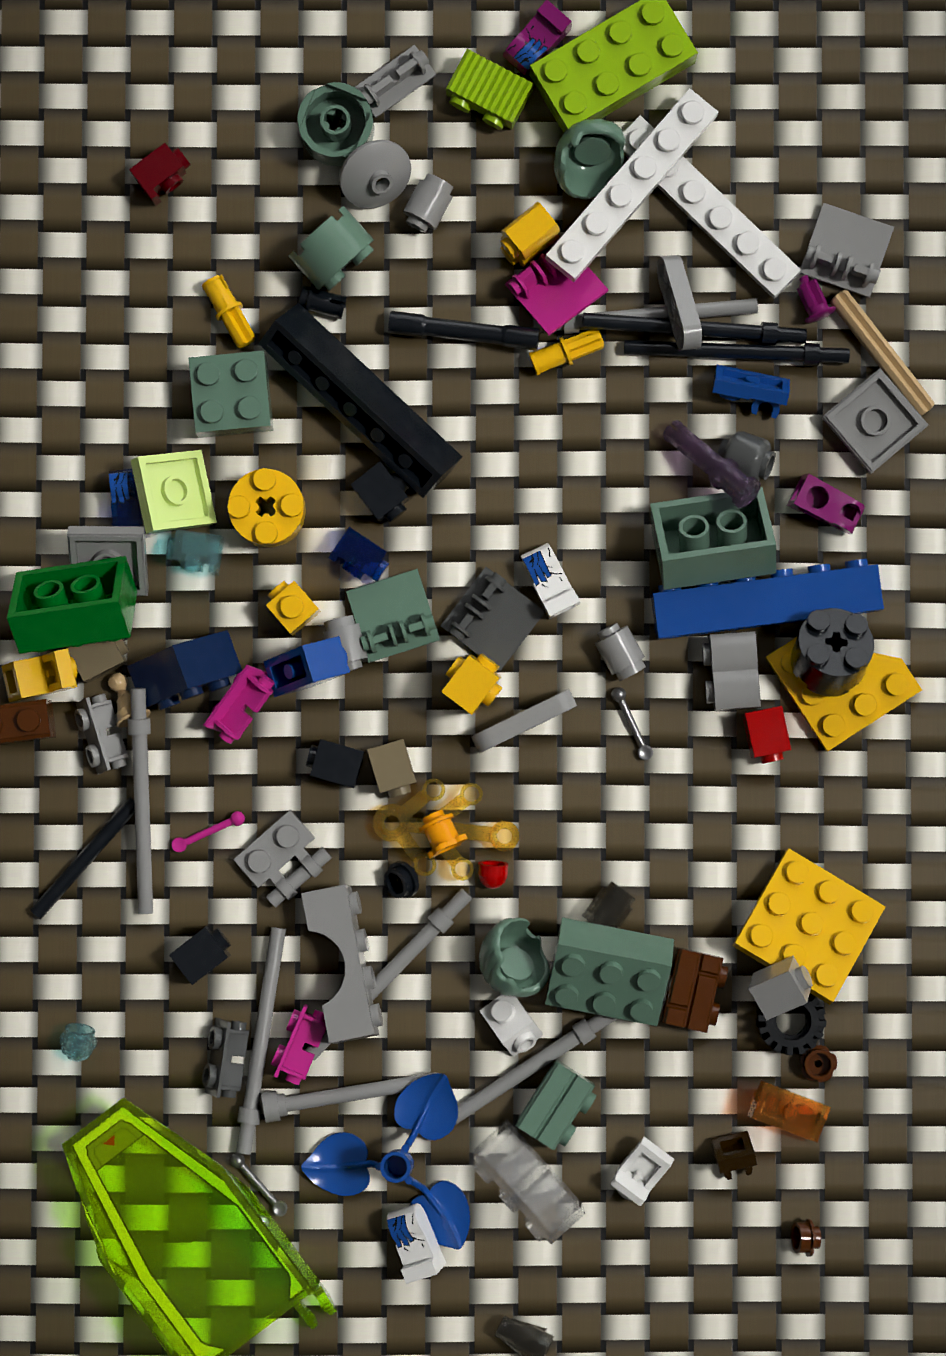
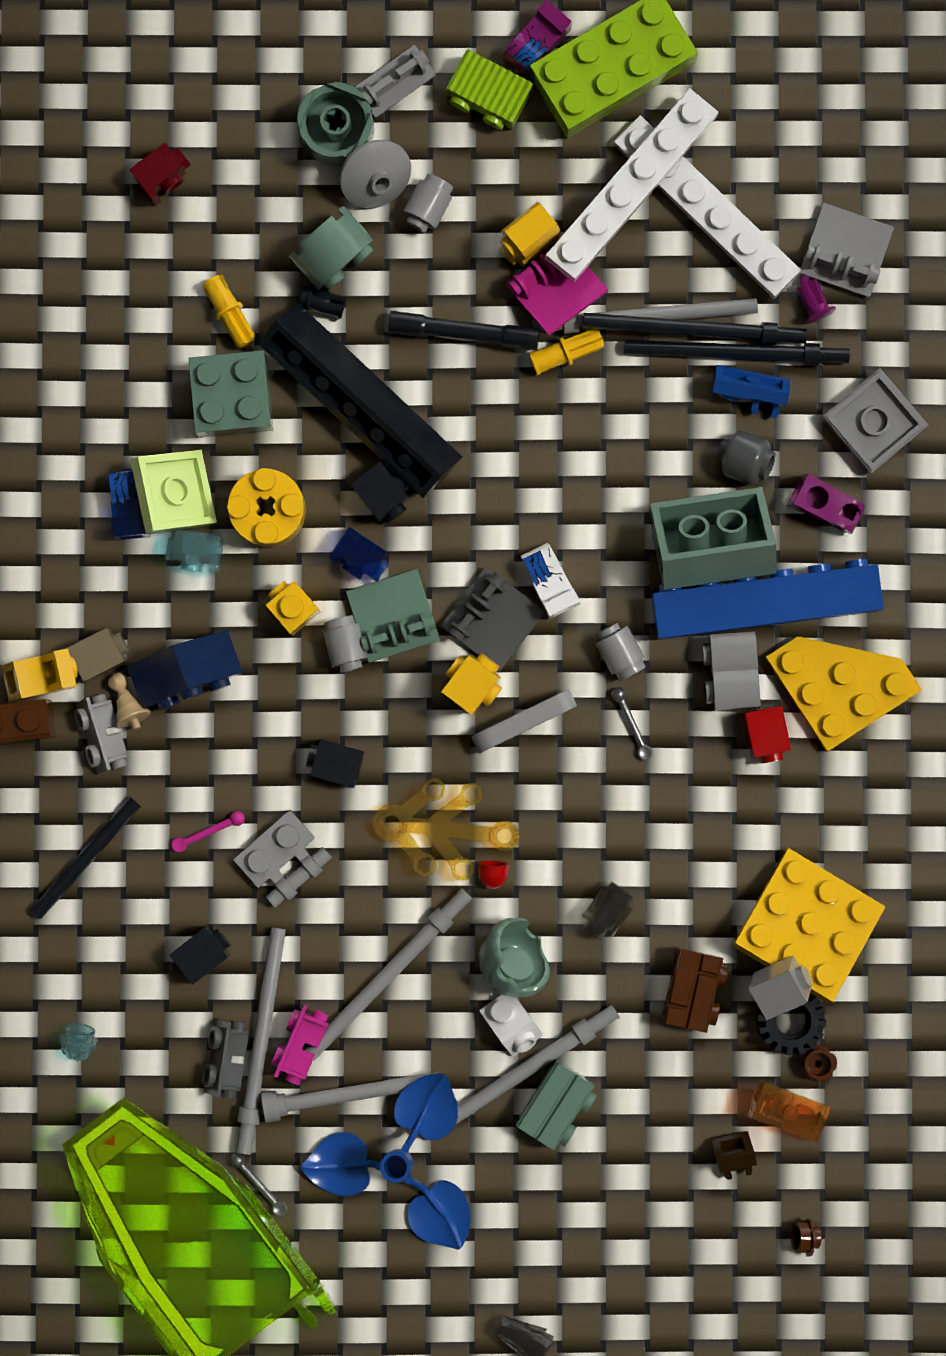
green brick [7,556,137,654] -> none
light grey plate [67,526,149,596] -> none
light grey bar [128,688,153,914] -> none
dark pink hinge [203,665,275,744] -> none
blue brick [263,636,350,698] -> none
light grey arch [301,884,383,1044] -> none
dark tan brick [367,739,417,798] -> none
black plate [384,861,419,898] -> none
white leg [387,1203,446,1284] -> none
light orange brick [418,810,468,859] -> none
clear brick [473,1120,586,1244] -> none
sand green brick [545,917,674,1026] -> none
sand green piece [554,119,625,200] -> none
white bracket [611,1137,674,1206] -> none
light grey beam [657,255,702,350] -> none
clear purple pin [663,420,761,508] -> none
black brick [791,608,874,697] -> none
tan axle [830,290,935,416] -> none

